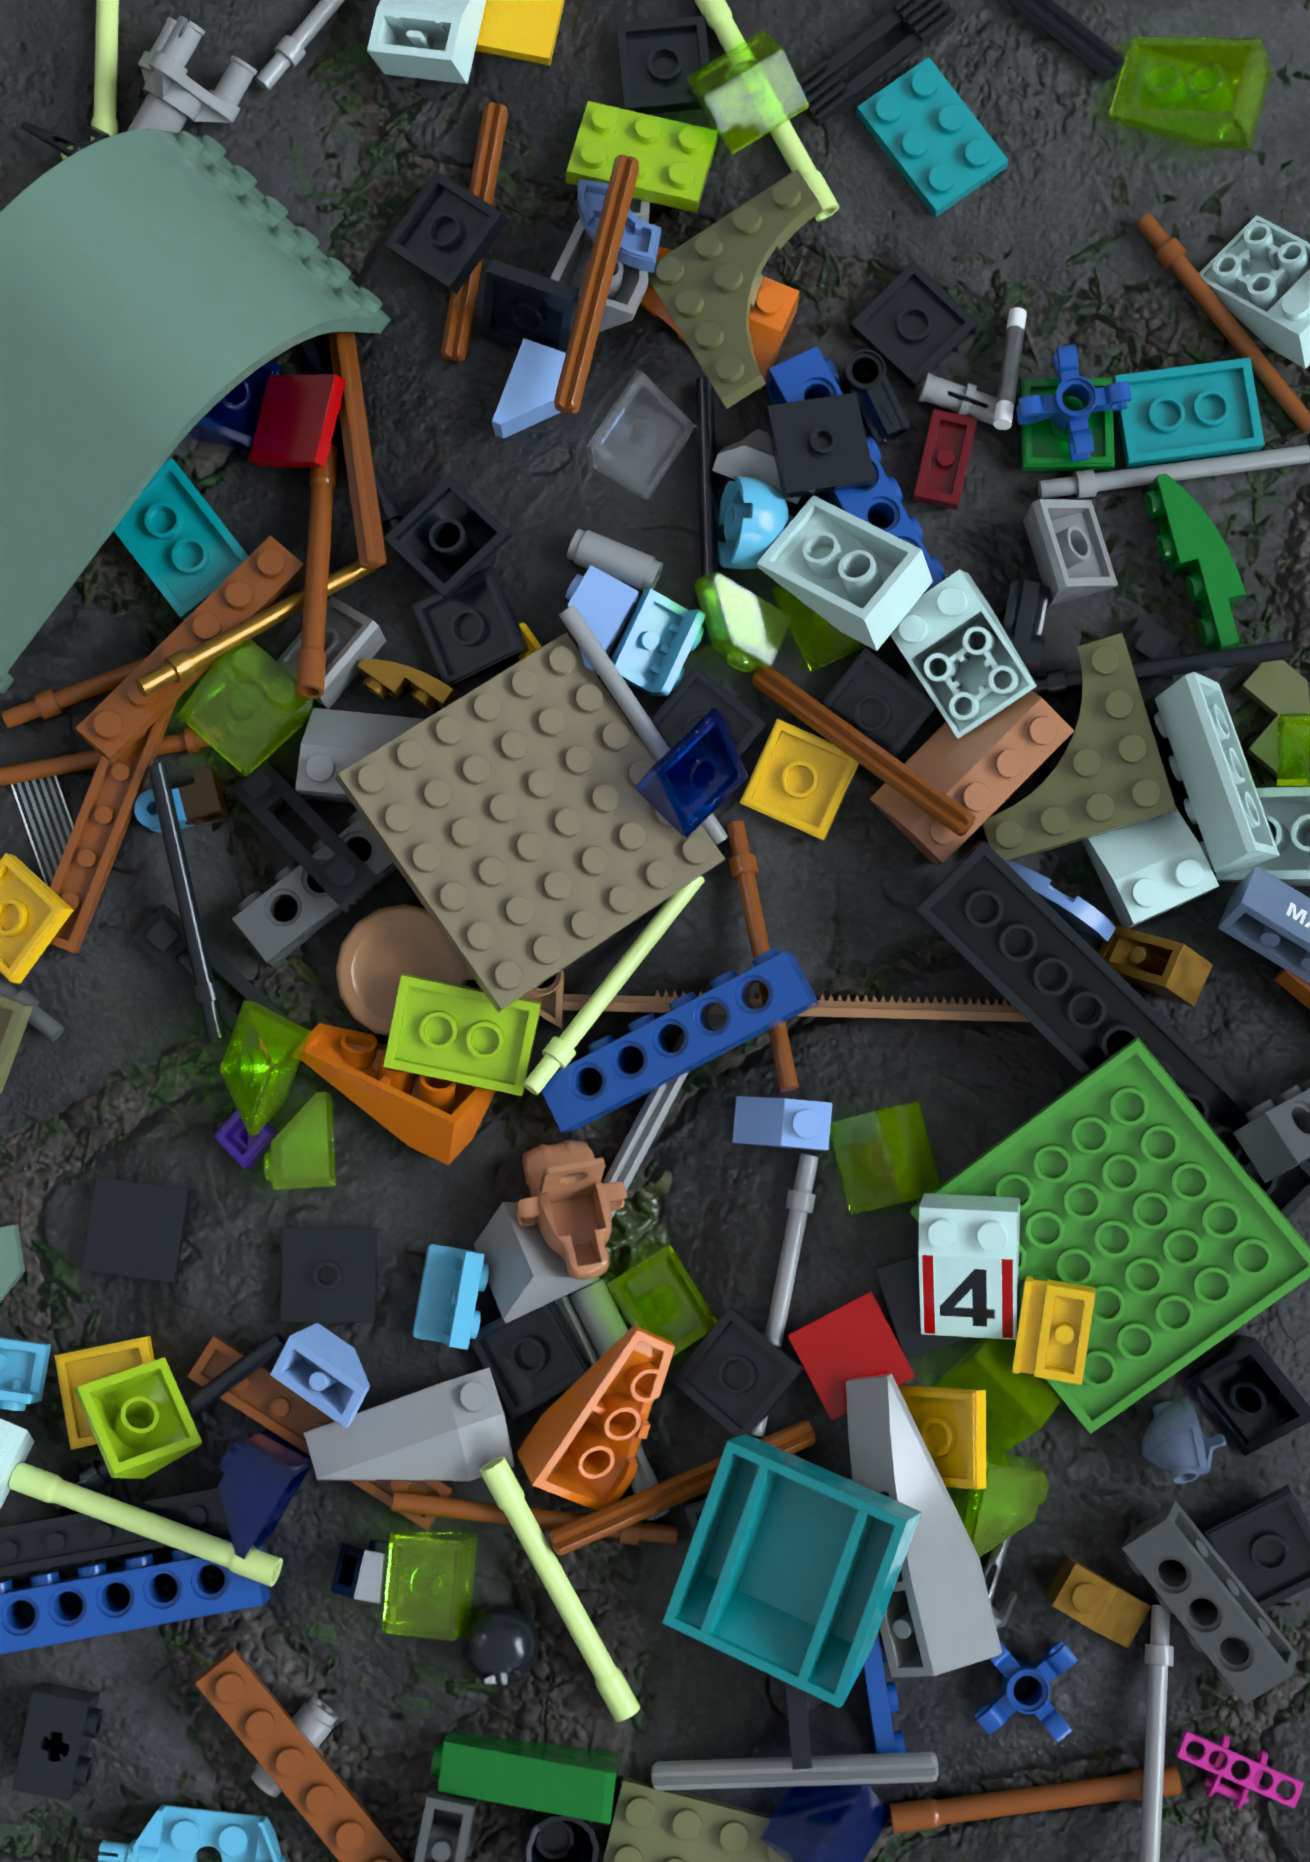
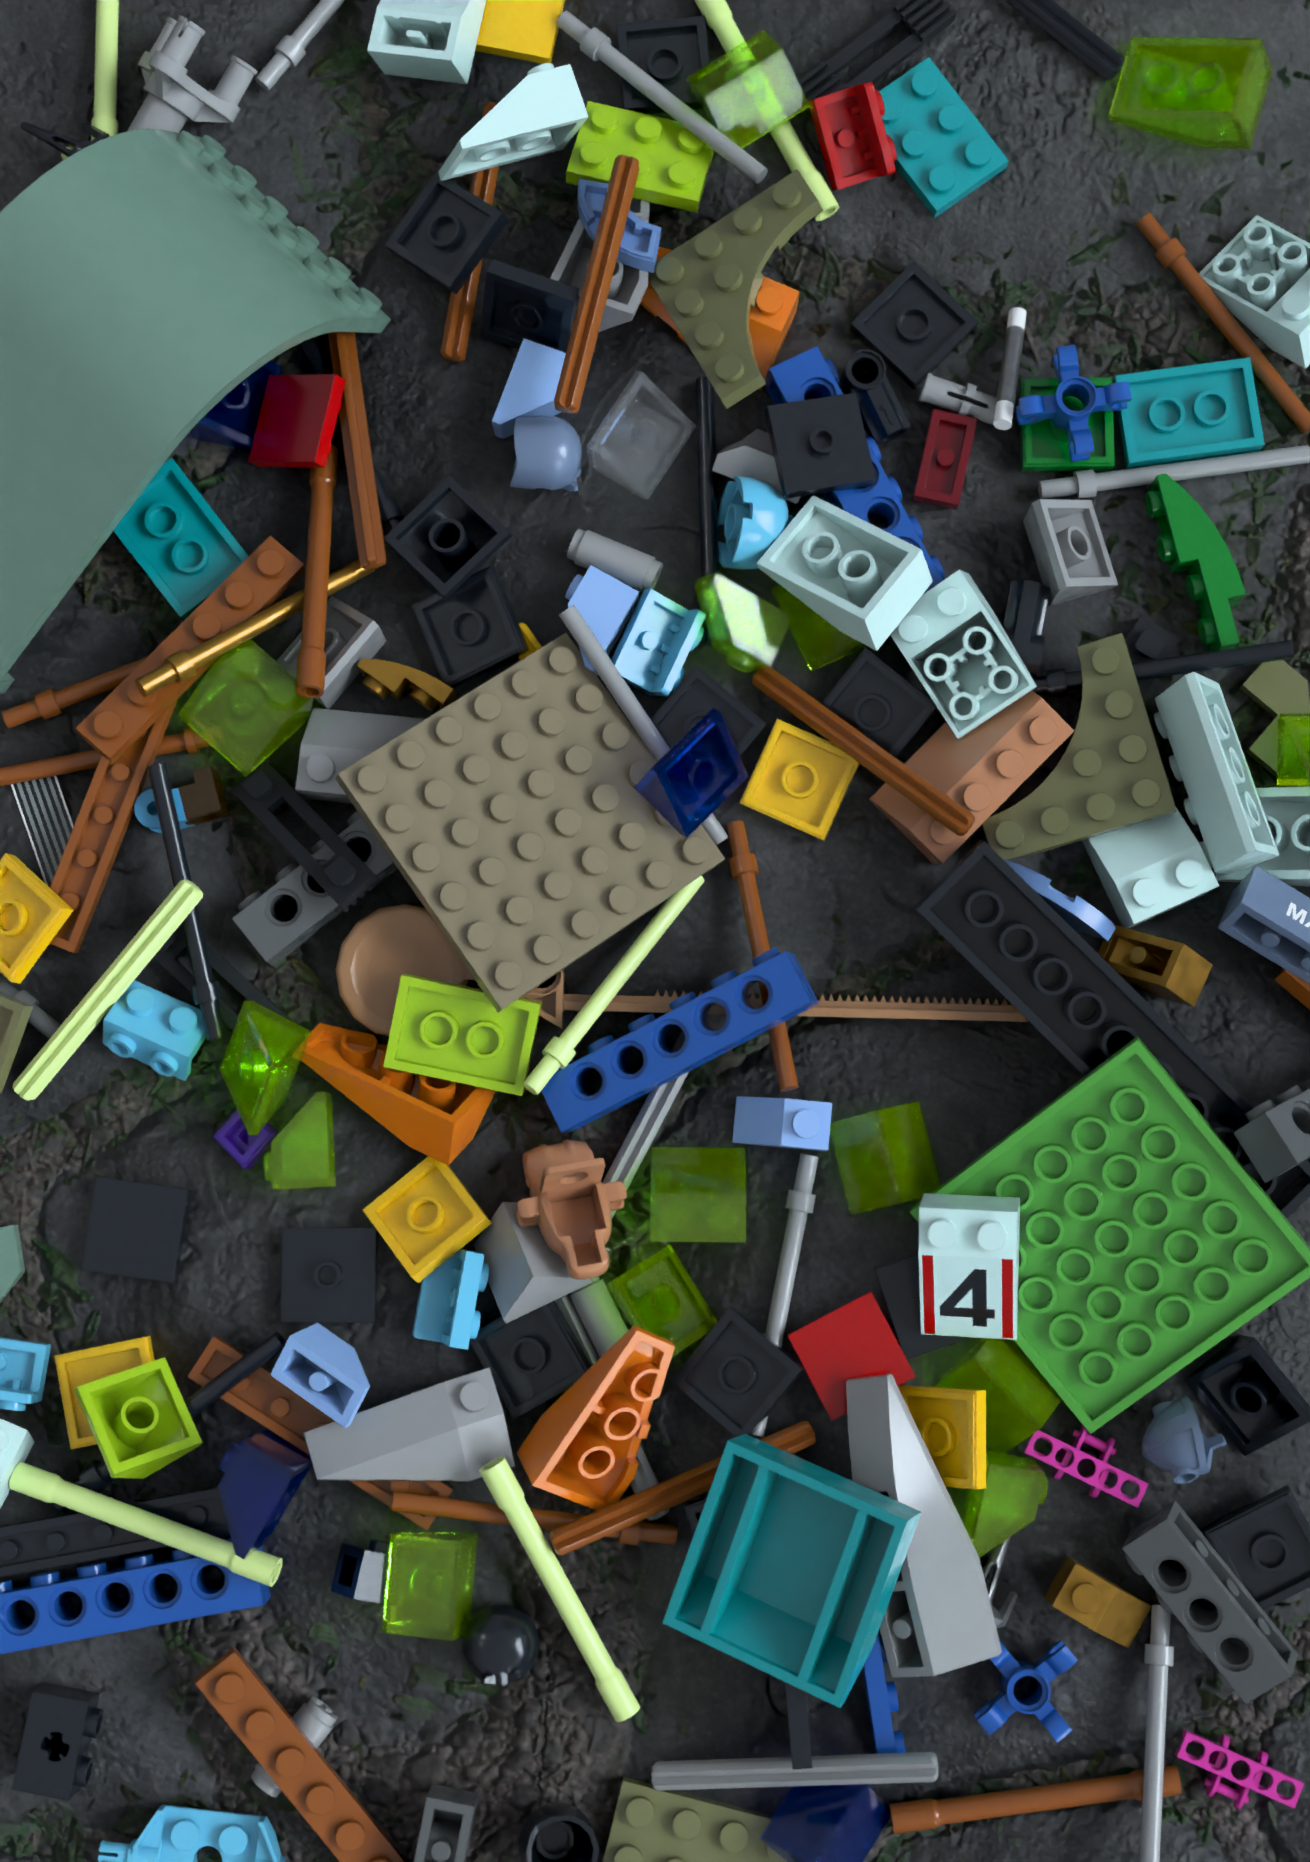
green slope [431,1731,619,1824] -> none
yellow plate [1012,1276,1096,1385] -> none
none -> yellowish green axle [12,880,203,1101]
none -> medium azure bracket [103,980,207,1081]
none -> yellow tile [363,1156,492,1283]
none -> light aqua slope [438,63,589,181]
none -> sand blue helmet [510,416,582,491]
none -> light grey bar [557,11,768,184]
none -> clear neon green slope [650,1147,746,1243]
none -> red bracket [808,81,897,191]
none -> dark pink piece [1023,1426,1149,1508]

